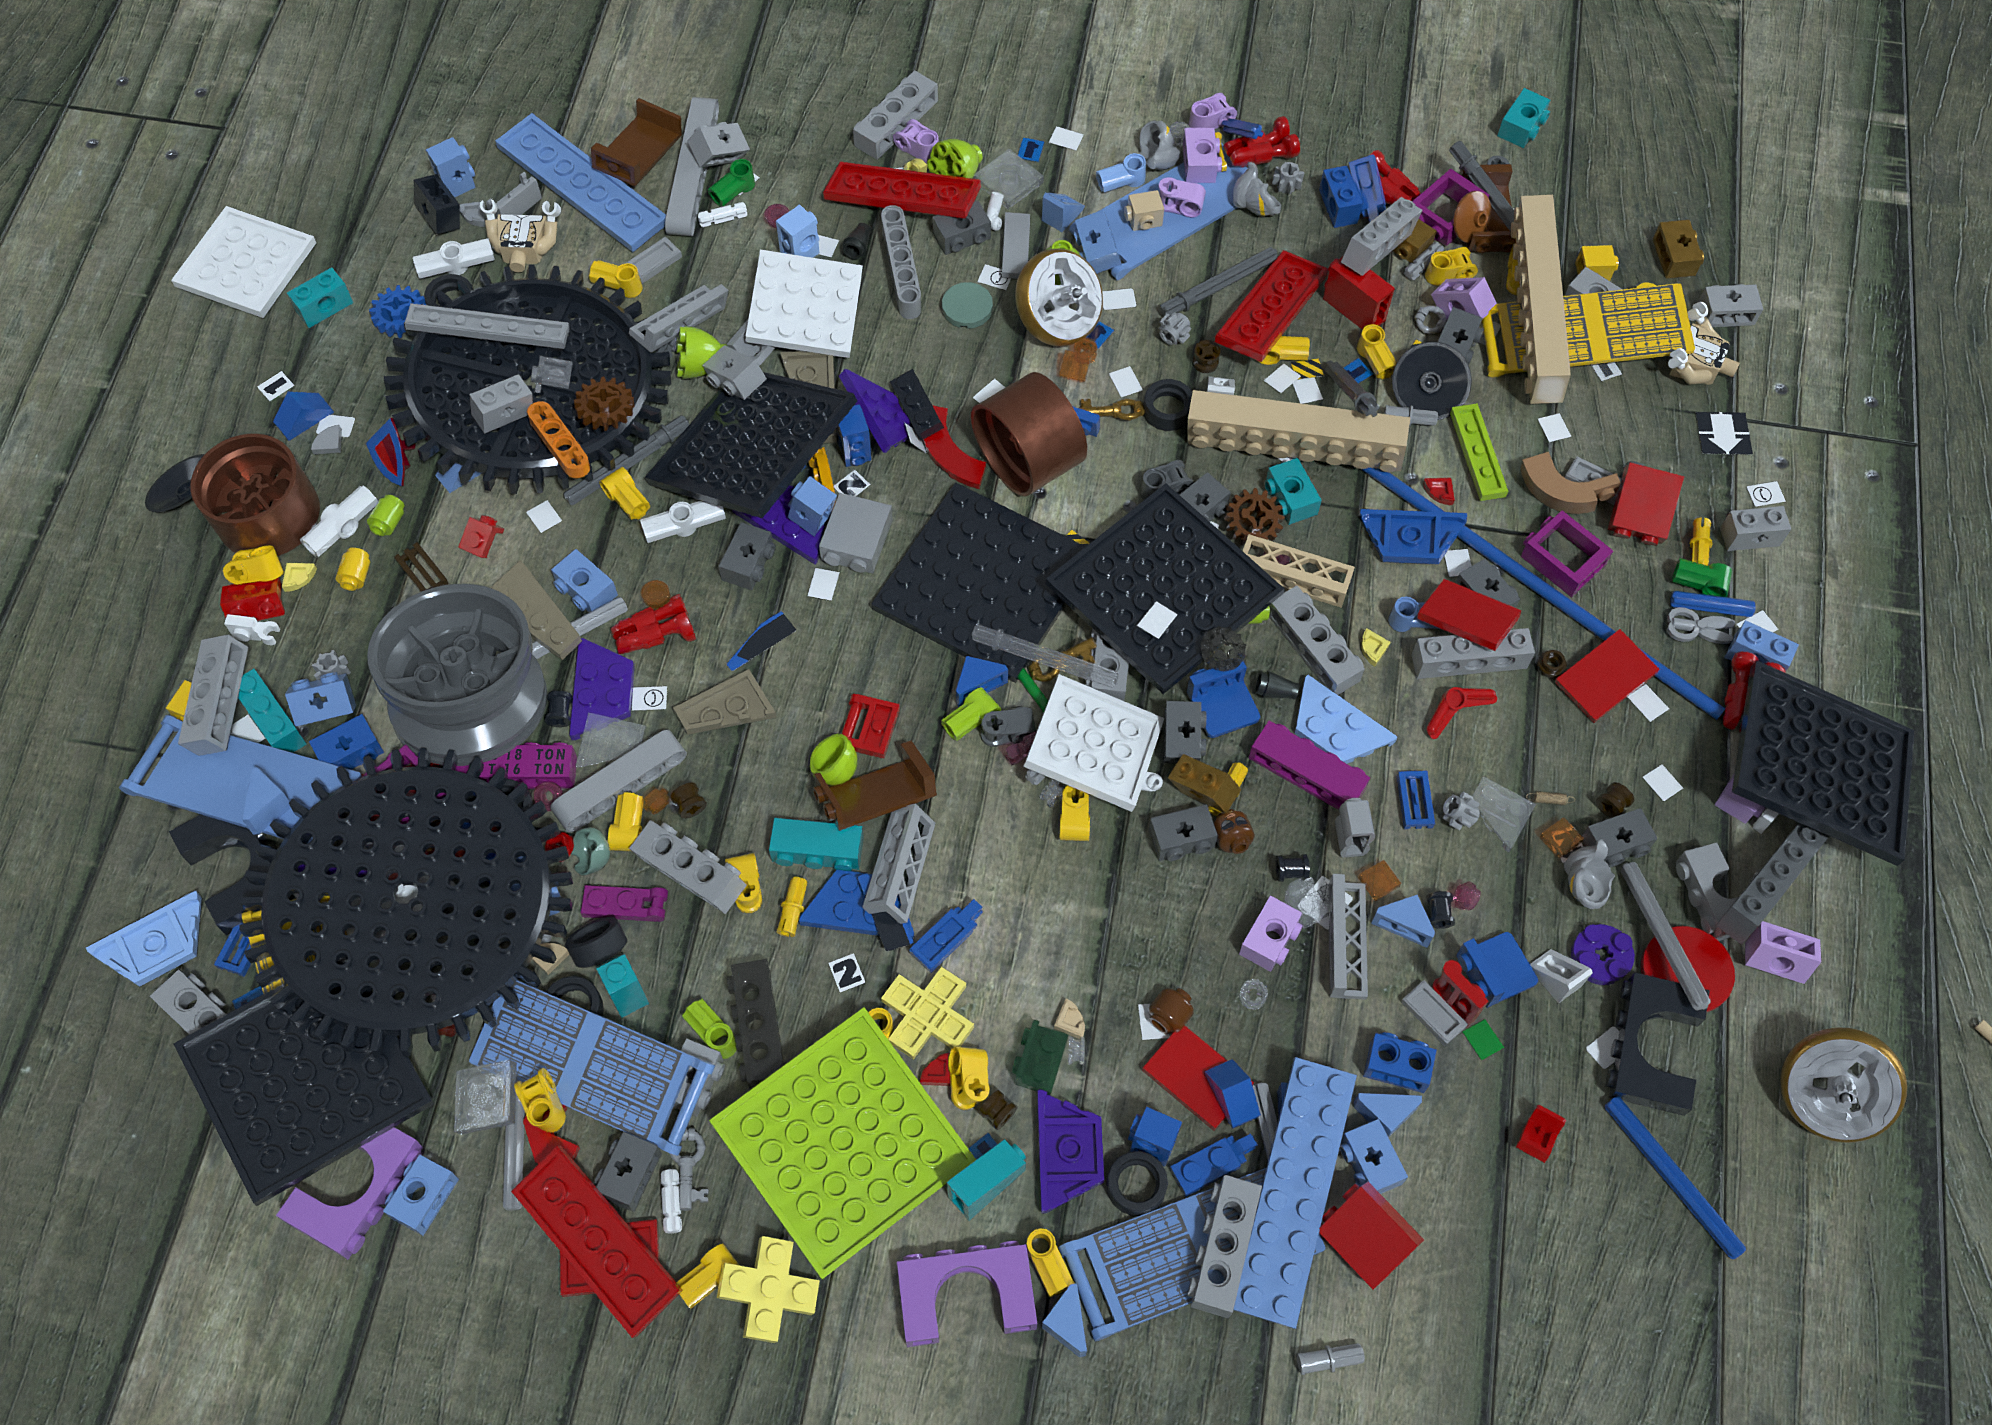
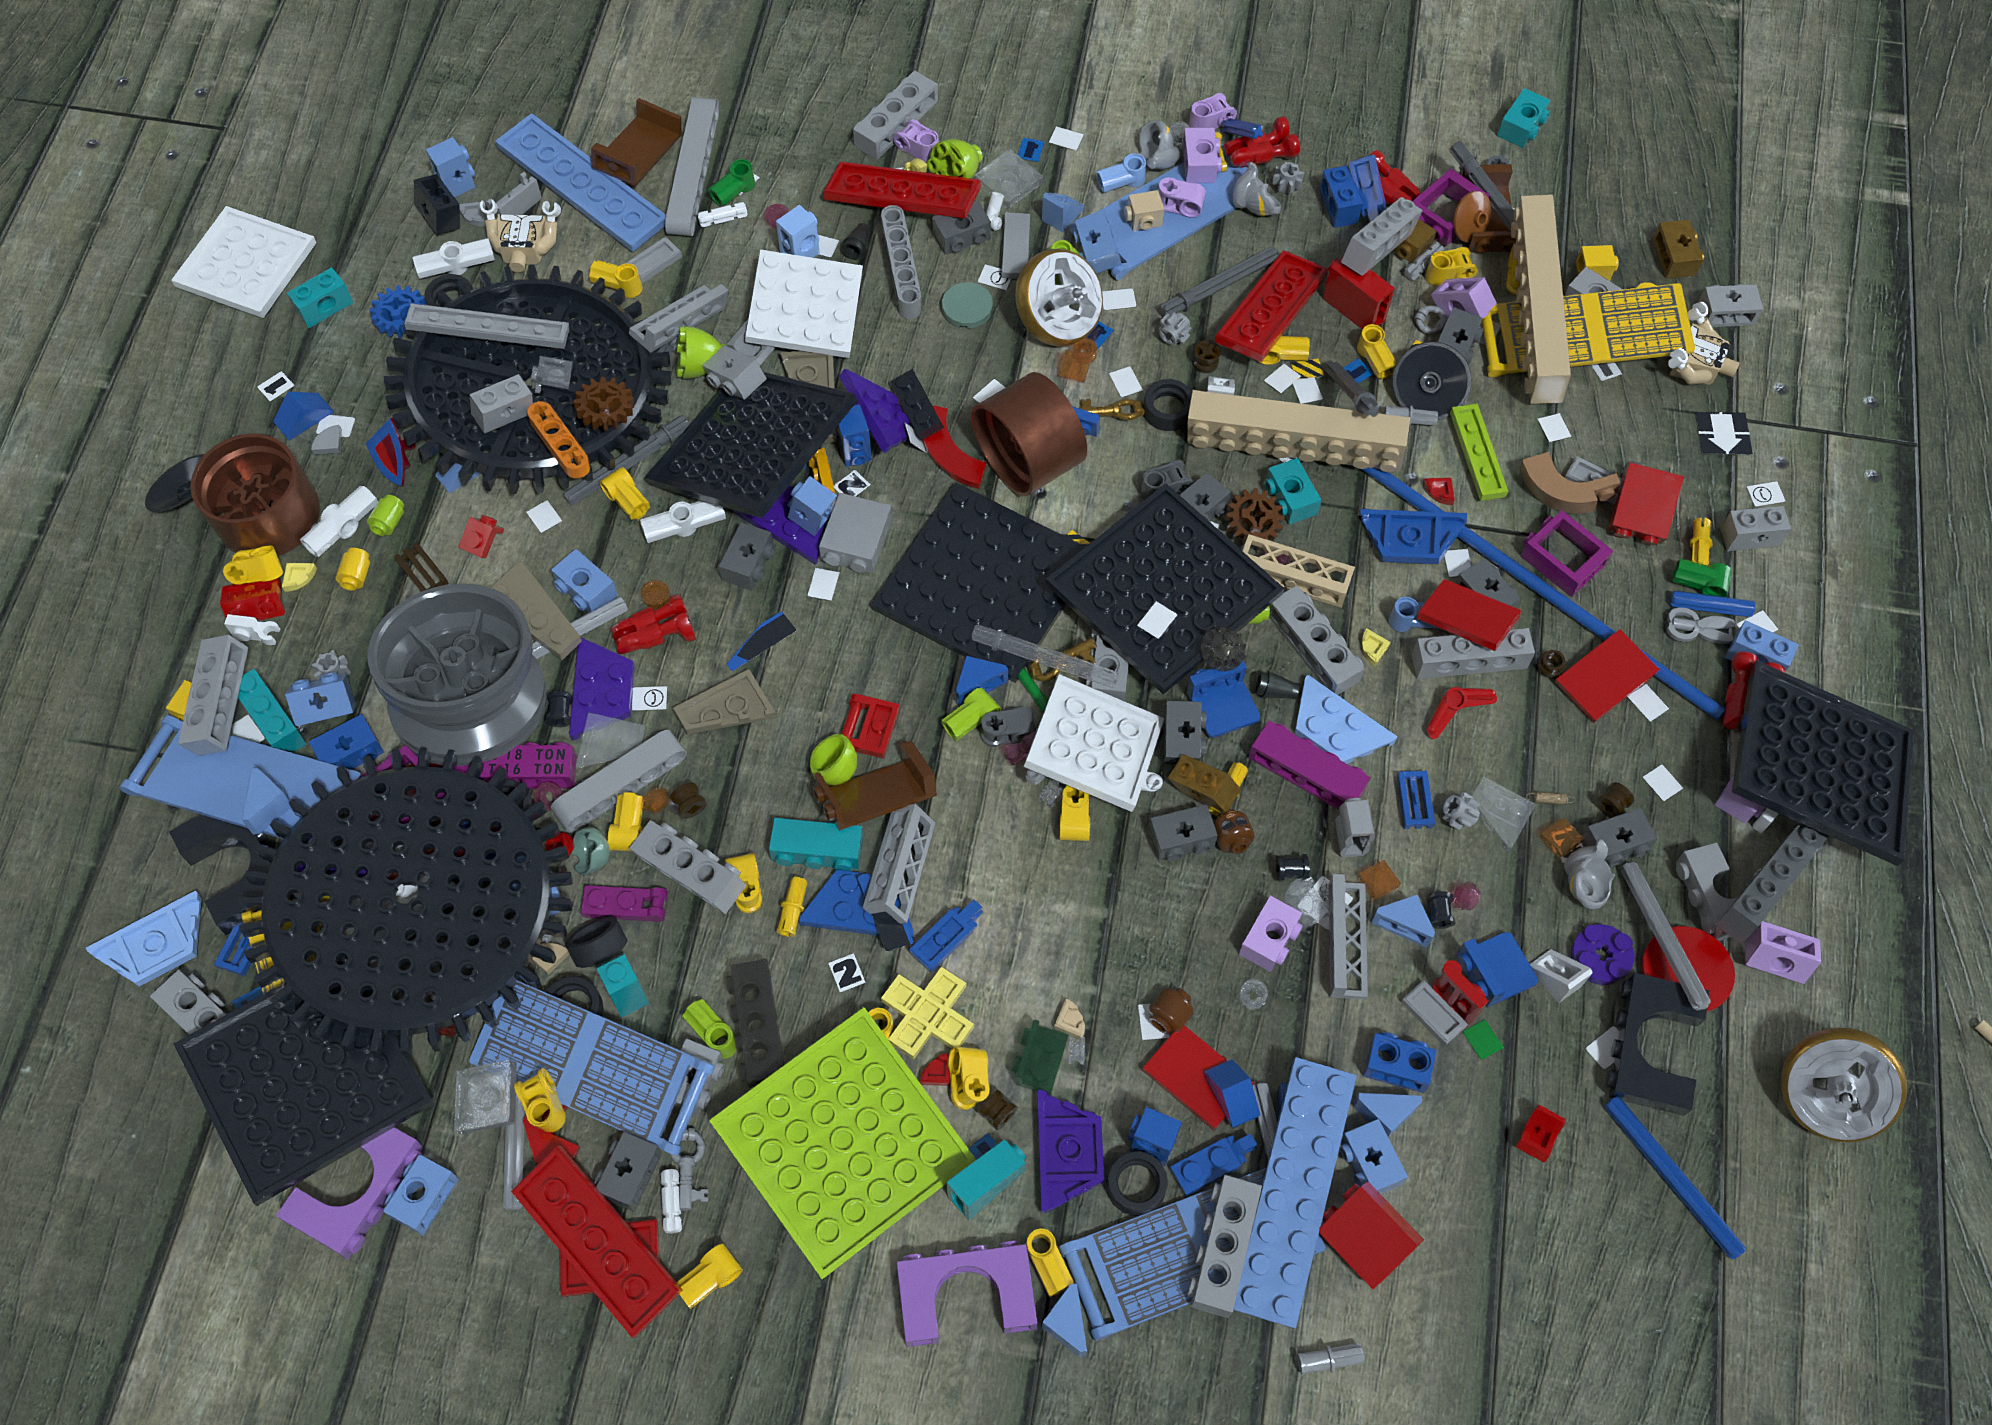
light grey brick [687,122,750,167] -> none
light yellow plate [717,1236,820,1343] -> none

